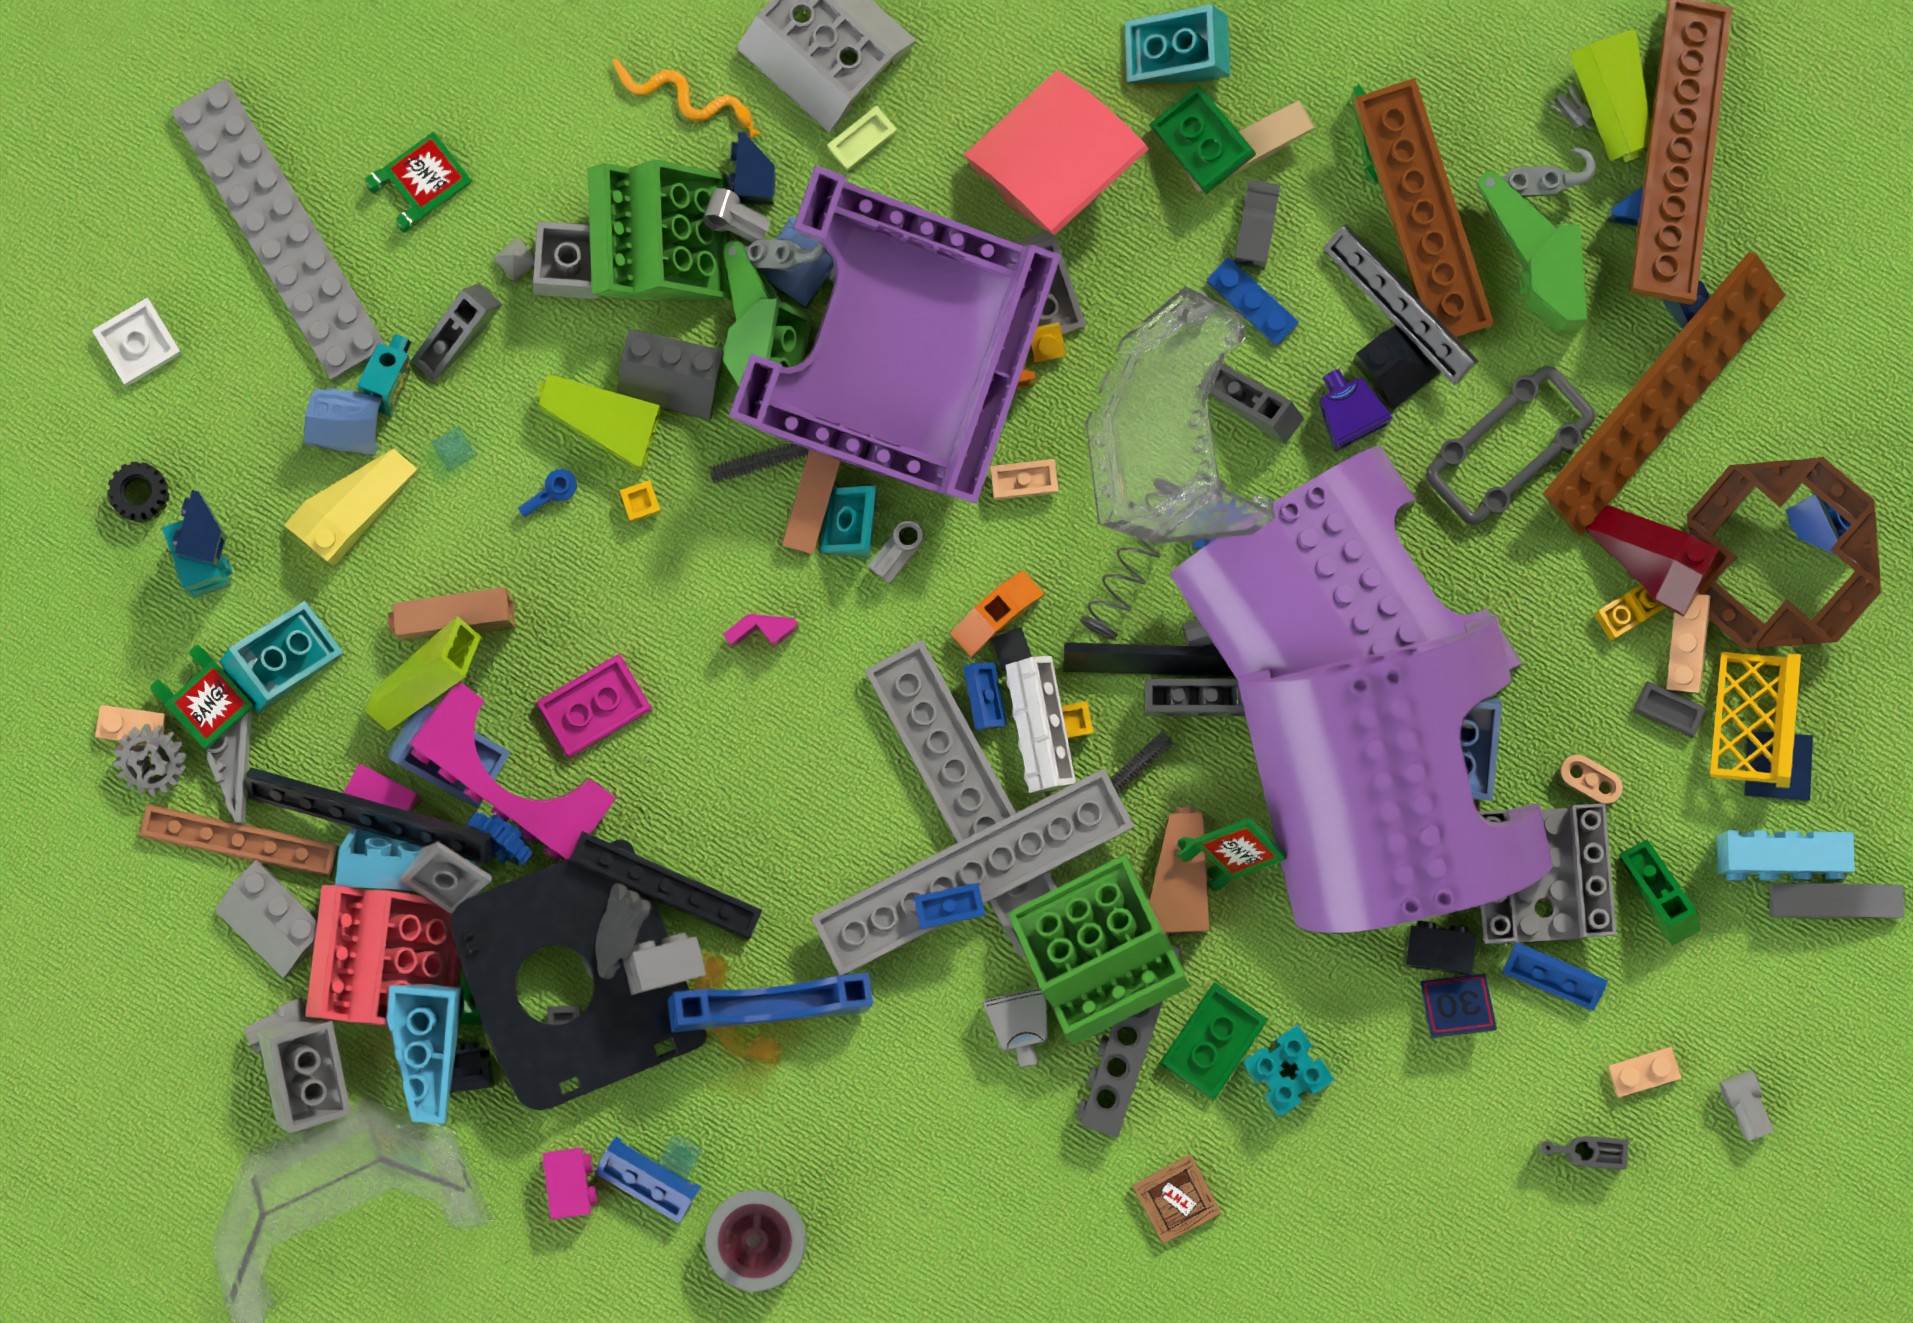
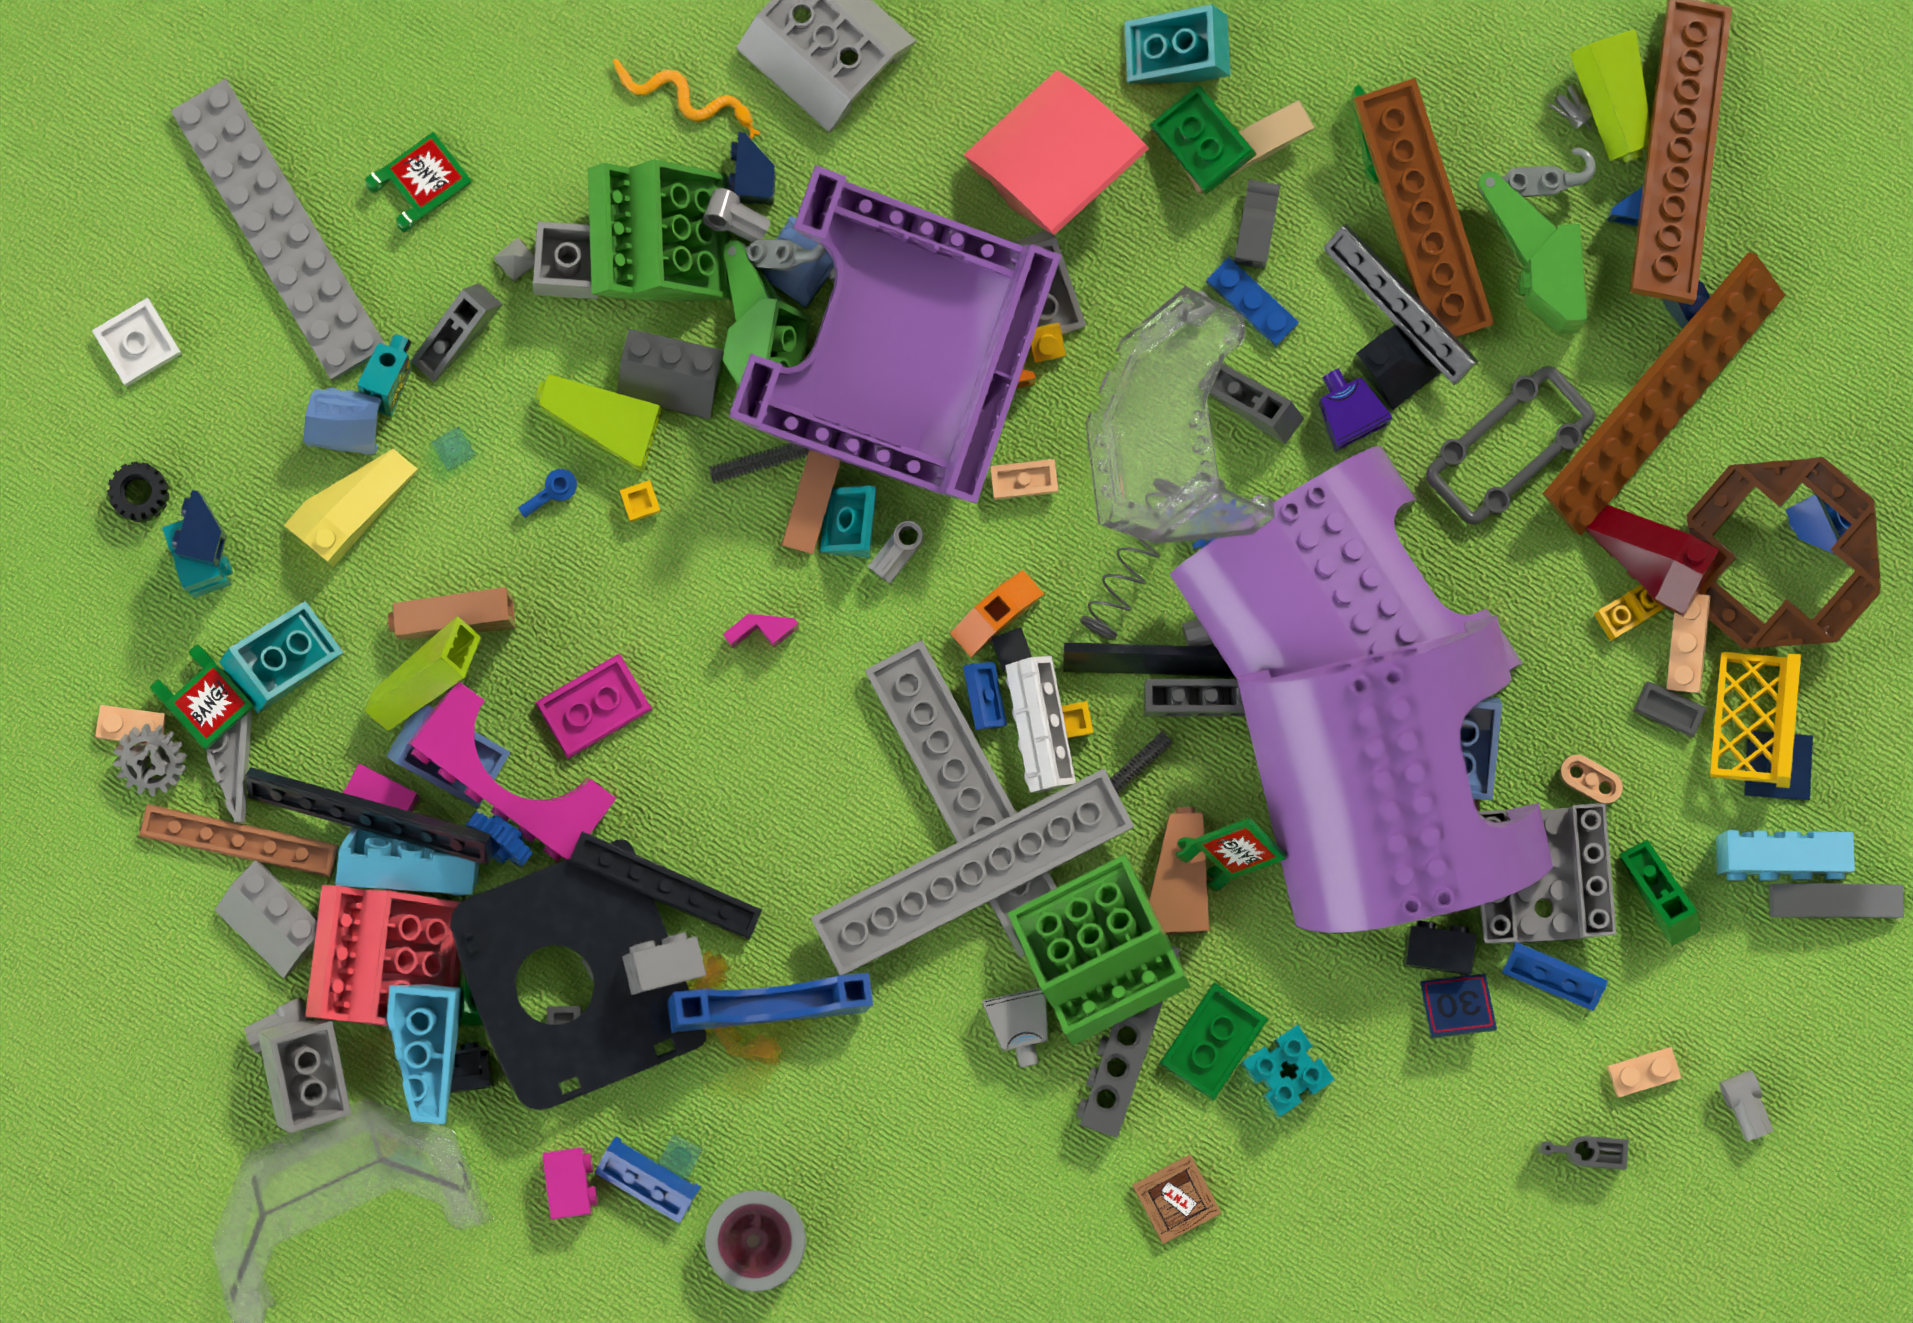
light grey slope [400,842,492,914] -> none
dark grey tile [595,883,650,979] -> none
yellowish green tile [827,105,897,172] -> none
blue plate [914,883,985,930] -> none

